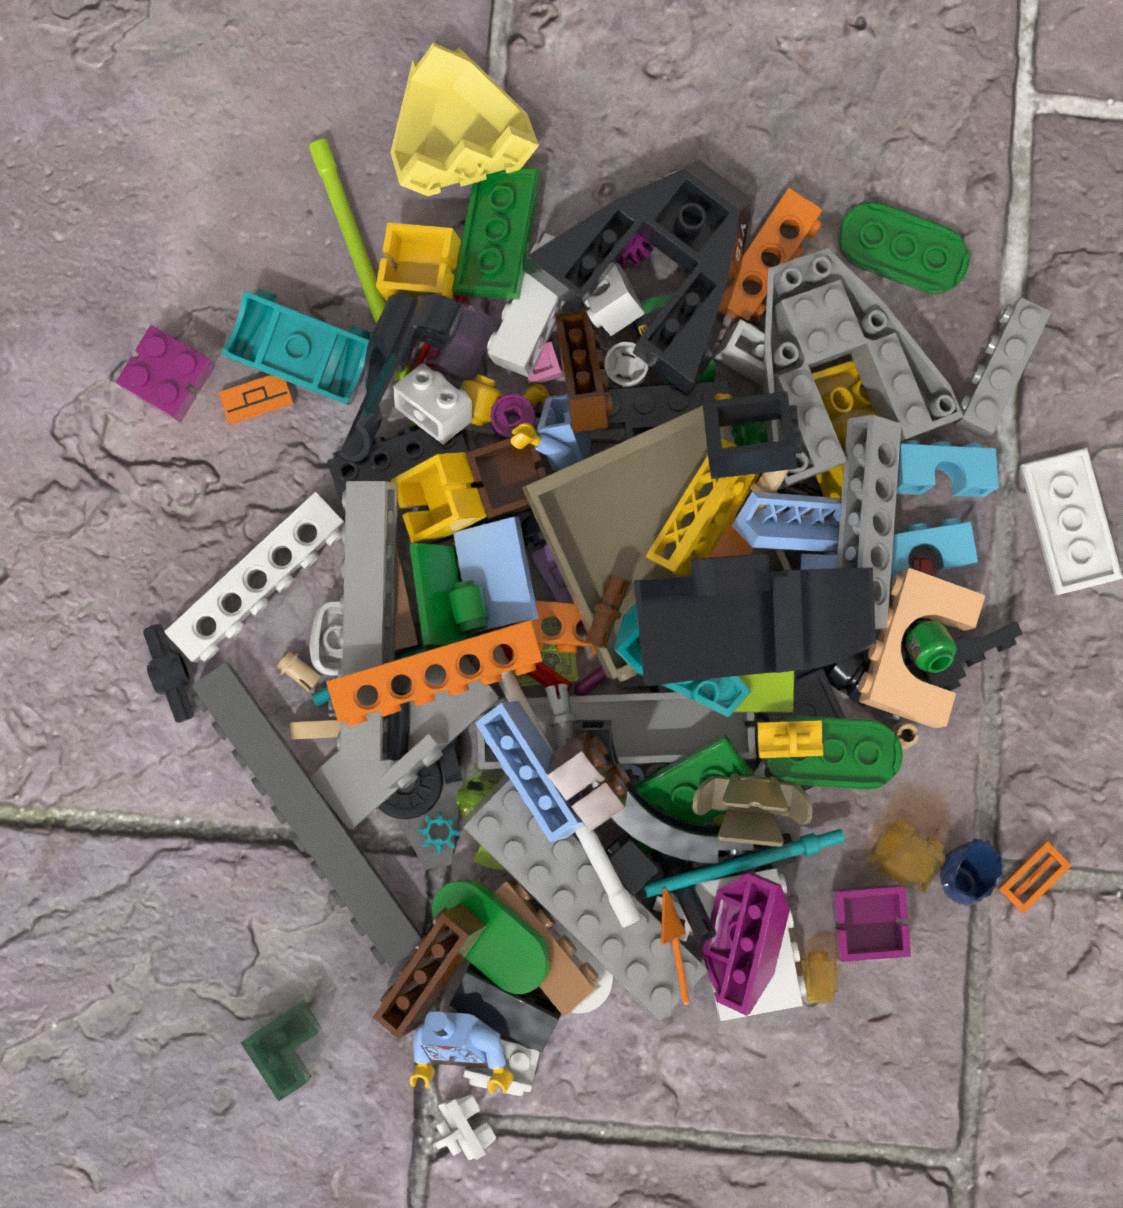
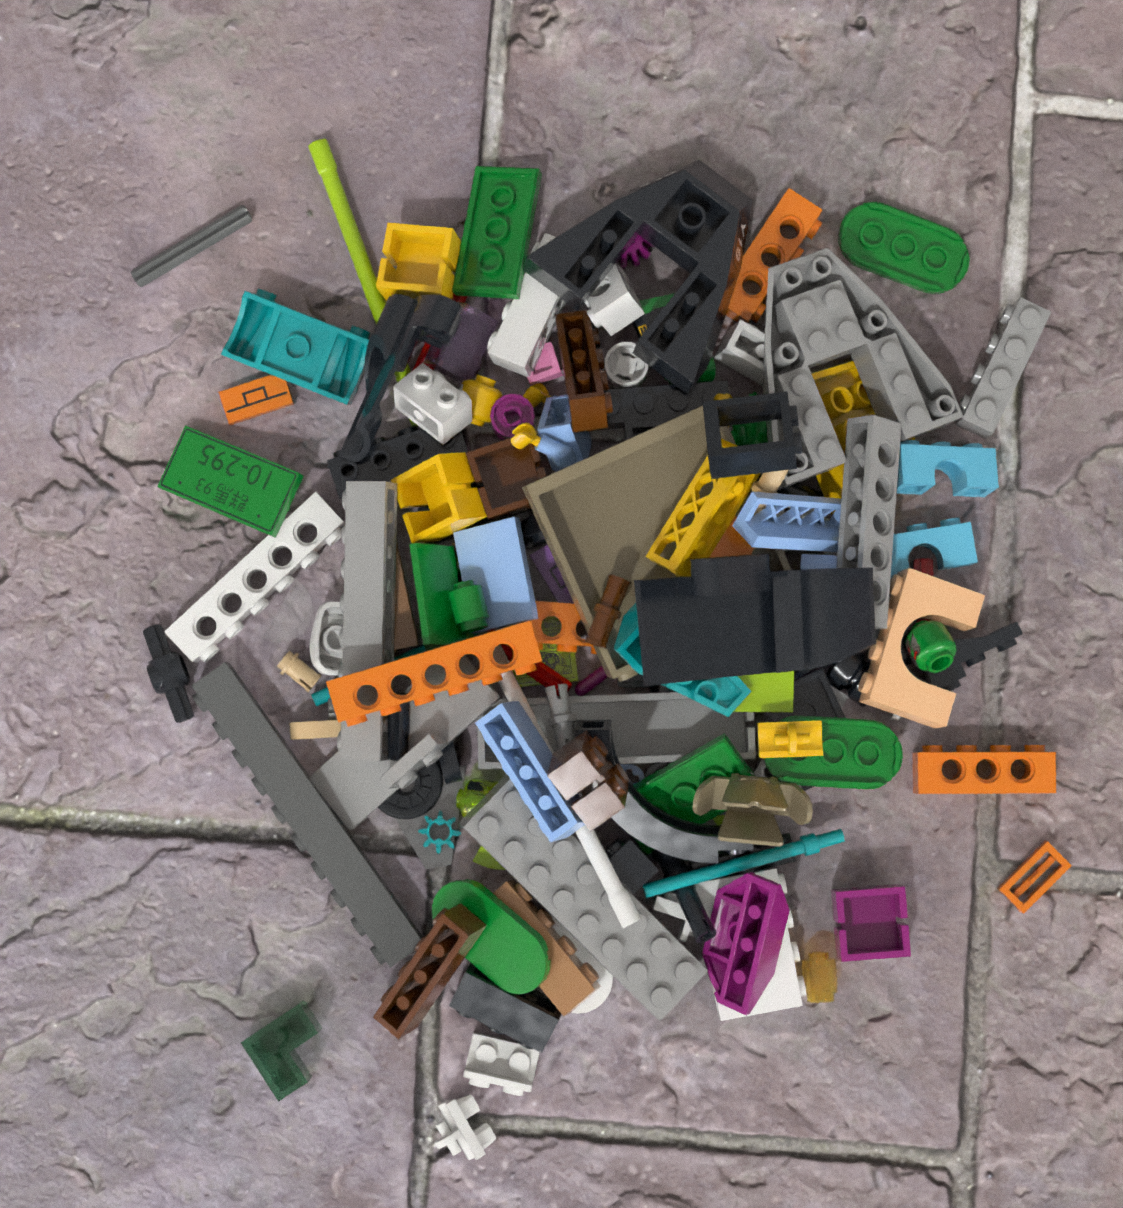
magenta piece [115,325,215,423] -> none
light yellow panel [390,42,539,196] -> none
light blue torso [410,1011,513,1094] -> none
orange piece [661,887,689,1005] -> none
clear yellow brick [865,819,946,895] -> none
tan pin [891,722,919,749] -> none
dark blue hair [939,838,1005,906] -> none
white tile [1020,448,1122,596] -> none
none -> dark grey axle [131,205,252,287]
none -> green tile [157,425,304,538]
none -> orange brick [912,745,1056,794]

